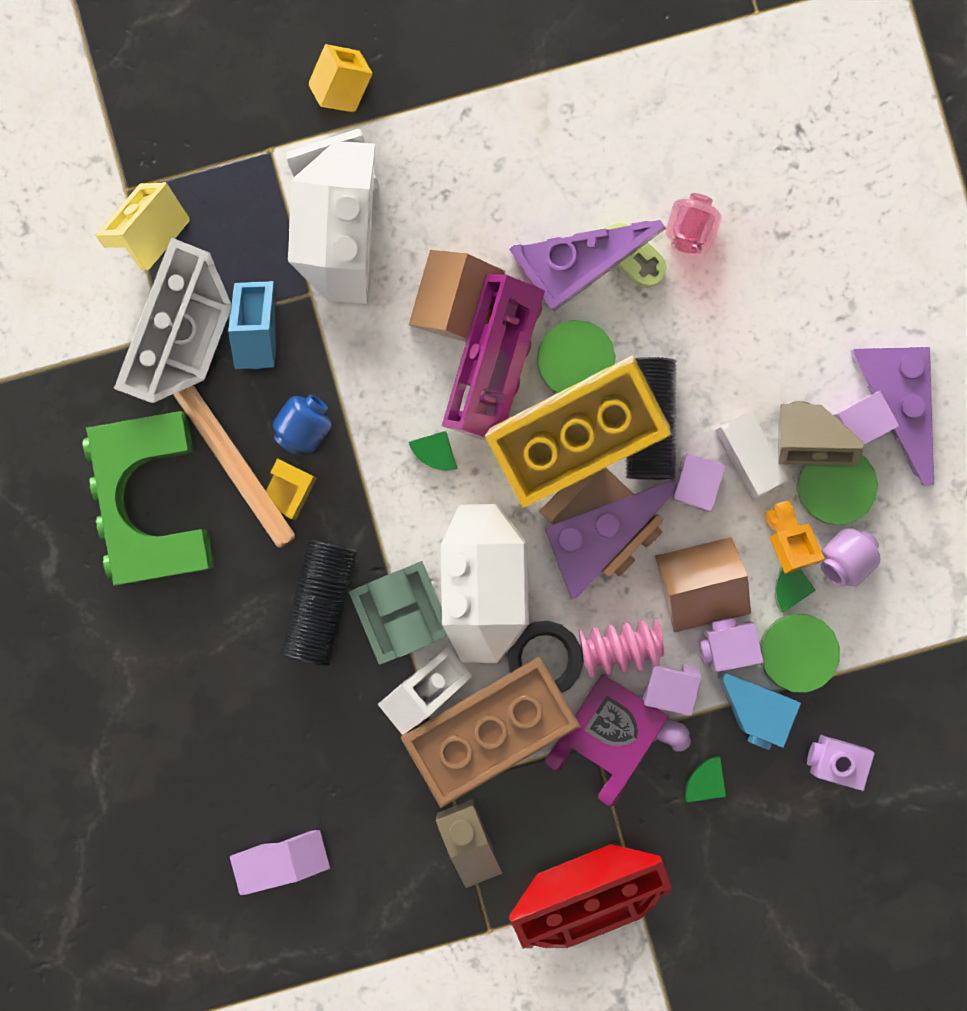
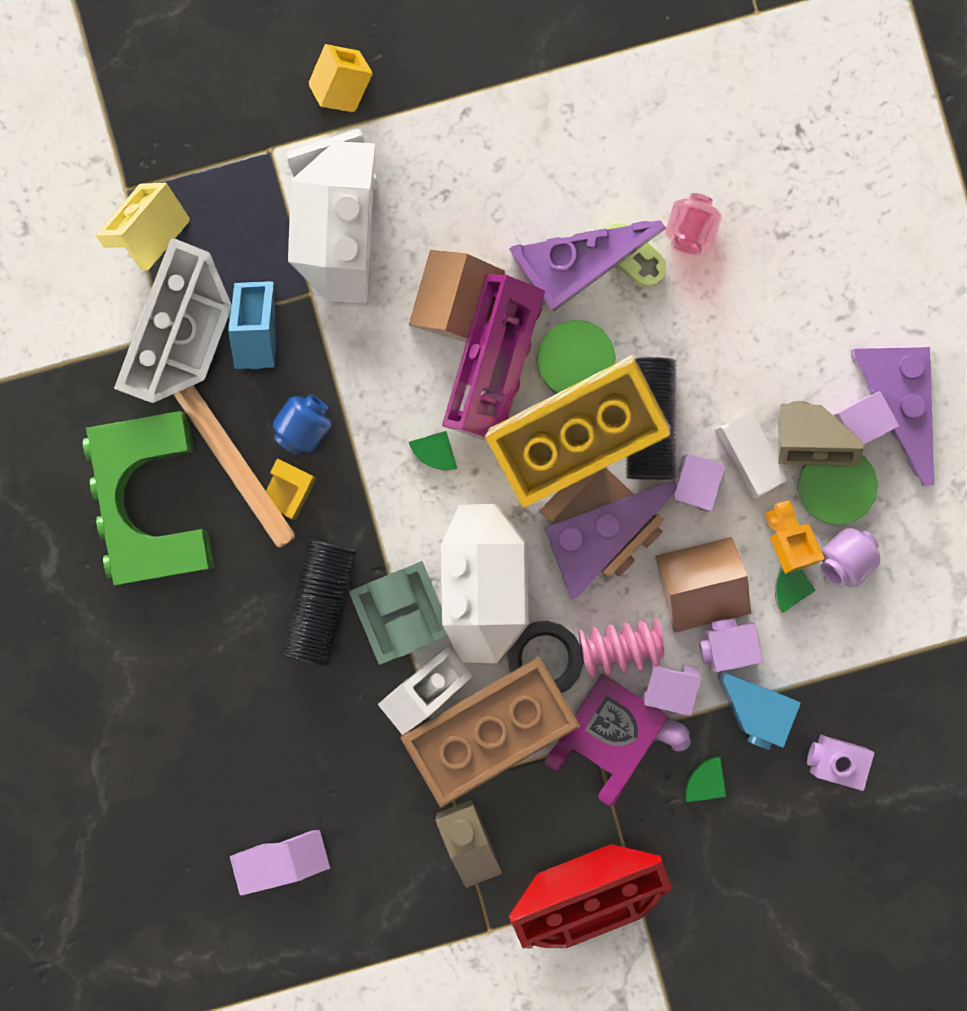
bright green tile [760,614,840,692] -> none

